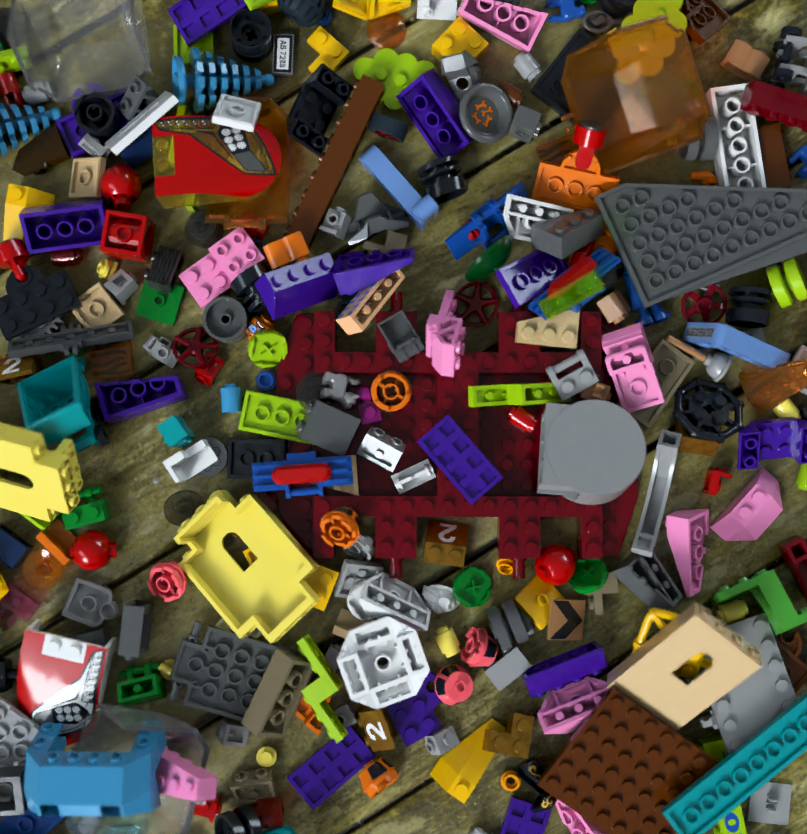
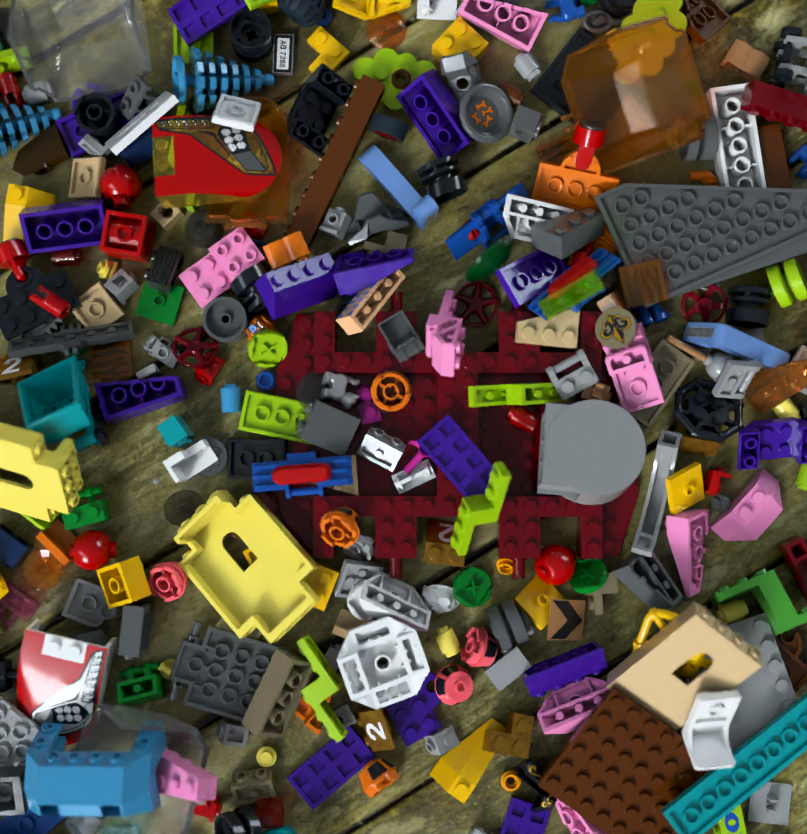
none -> red hinge [28,285,71,319]
none -> yellow brick [96,555,152,609]
none -> light grey tile [136,363,162,380]
none -> tan brick [149,197,184,232]
none -> dark brown plate [391,69,411,90]
none -> dark pink plant [403,440,435,475]
none -> lime bracket [450,461,511,556]
none -> dark tan tile [595,308,638,350]
none -> clear orange tile [618,259,668,309]
none -> yellow plate [665,461,705,515]
none -> white bracket [681,690,742,771]
none -> light grey plate [712,360,762,399]
none -> dark grey plate [712,492,730,513]

